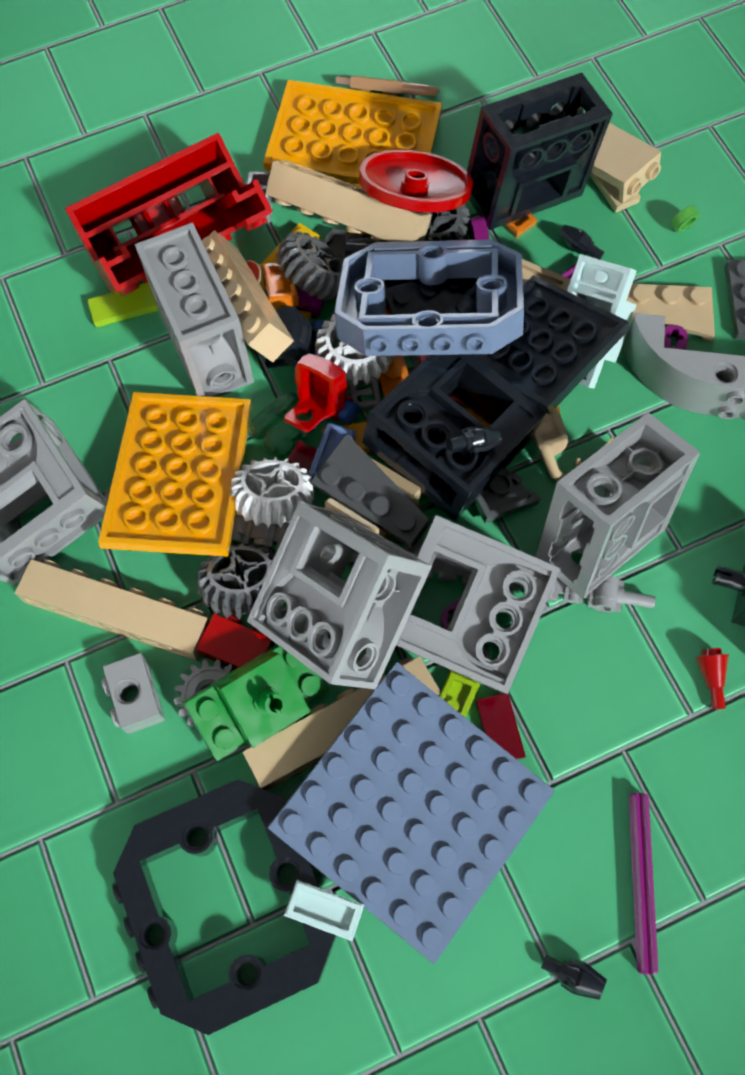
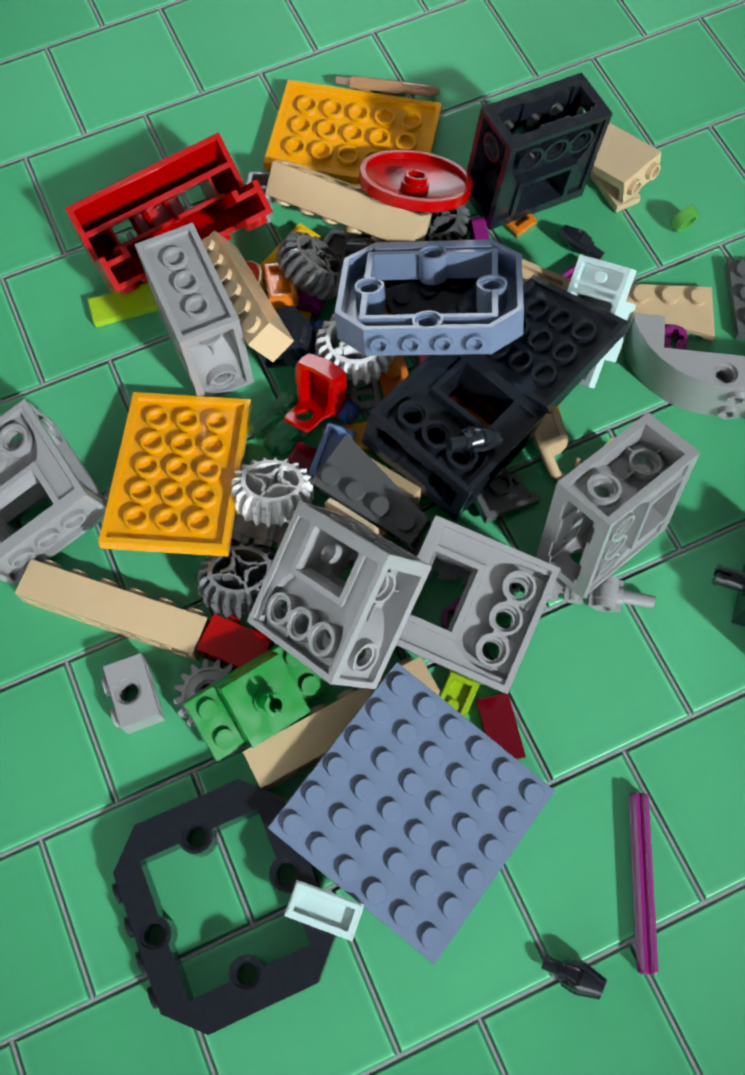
red cone [695,648,729,710] -> none

